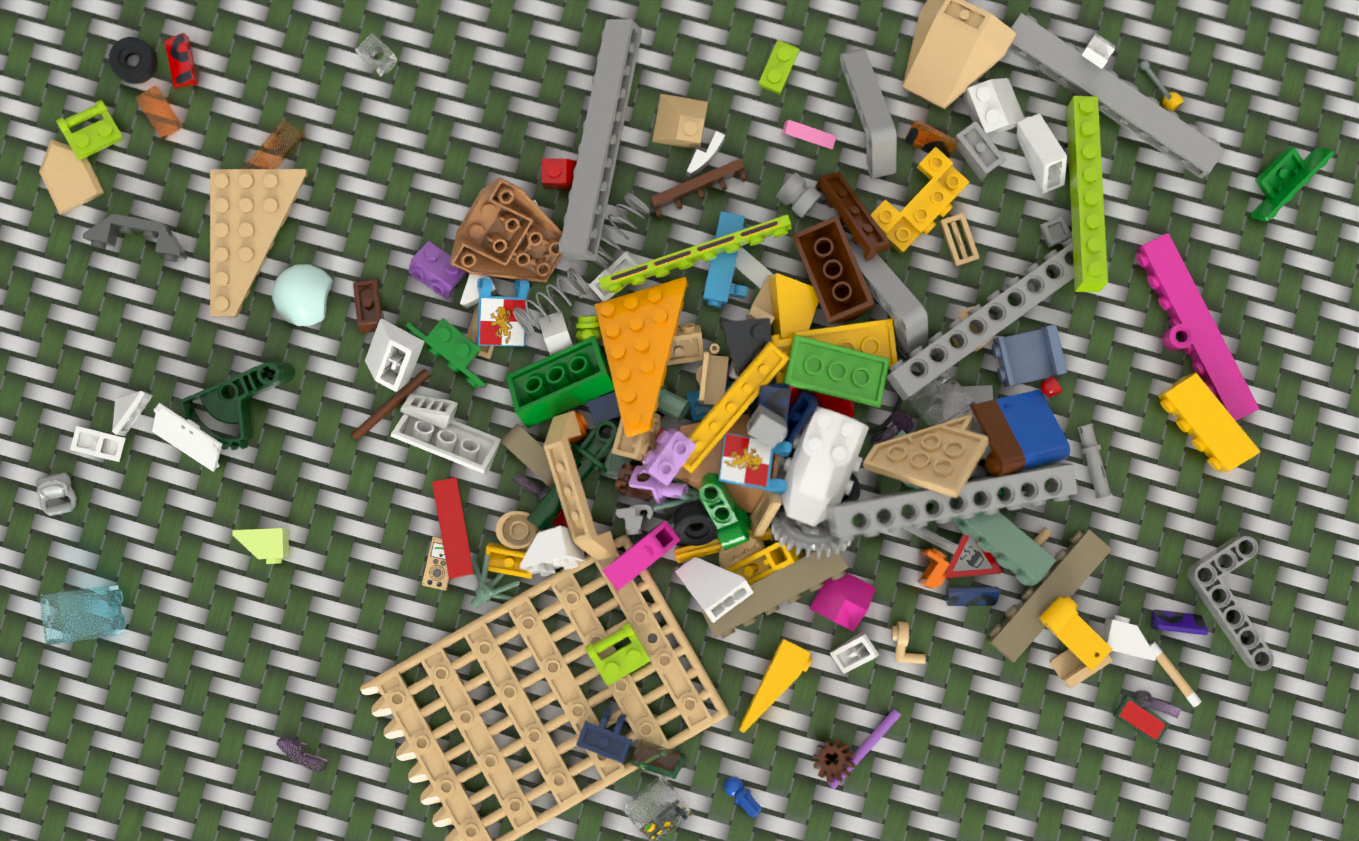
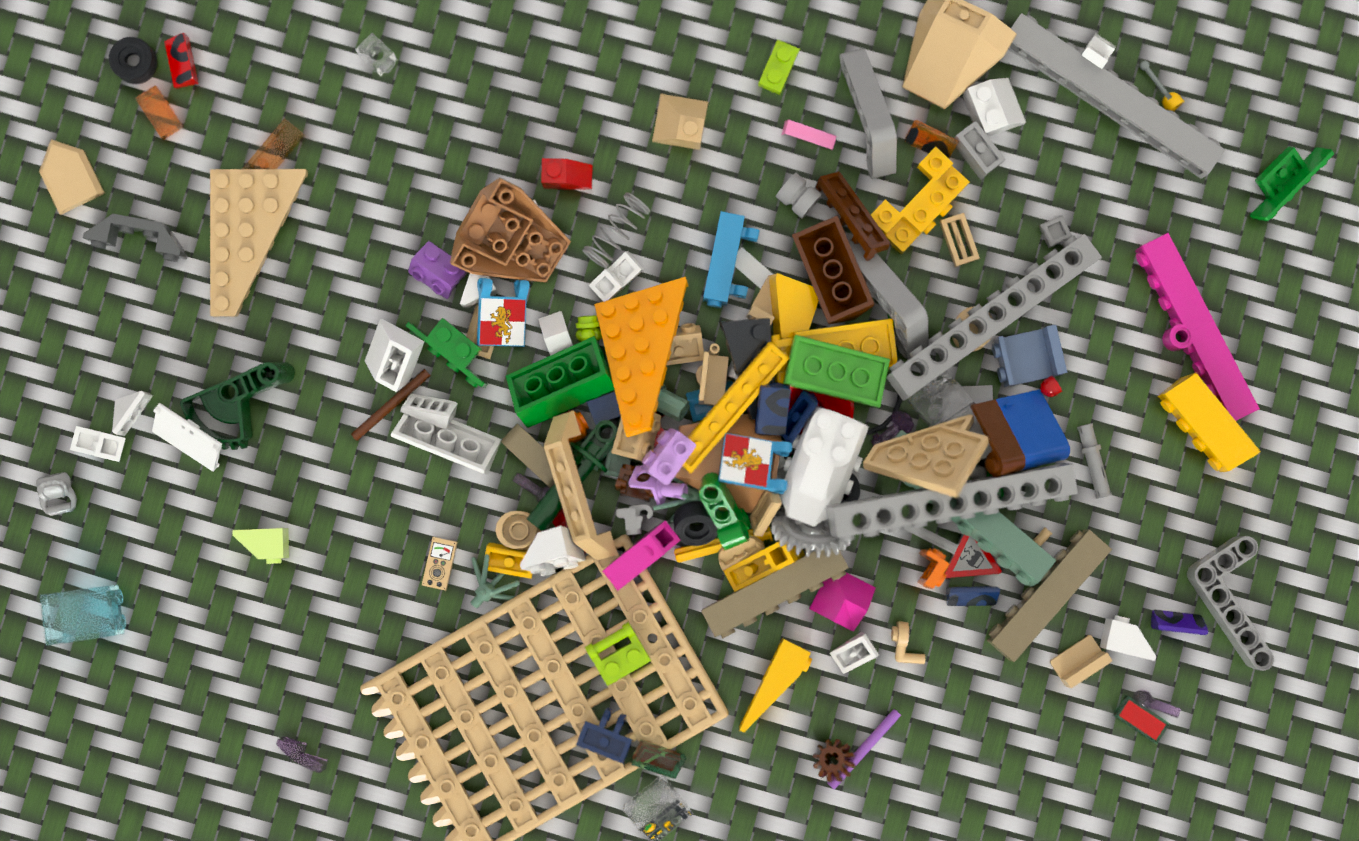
lime plate [56,100,124,161] -> none
light aqua cylinder [272,264,332,326] -> none
reddish brown slope [353,279,384,334] -> none
red tile [432,477,474,579] -> none
light grey piece [513,268,589,335] -> none
light grey brick [559,19,642,261] -> none
lime plate [598,215,792,293] -> none
reddish brown hinge [650,159,747,219] -> none
white slope [675,557,753,623] -> none
white slope [687,131,725,178] -> none
blue axle [724,777,762,818] -> none
light grey brick [746,405,788,448] -> none
white slope [1017,113,1067,194] -> none
yellow door [1039,596,1113,671] -> none
lime brick [1066,96,1108,292] -> none
tan bar [1149,641,1202,707] -> none

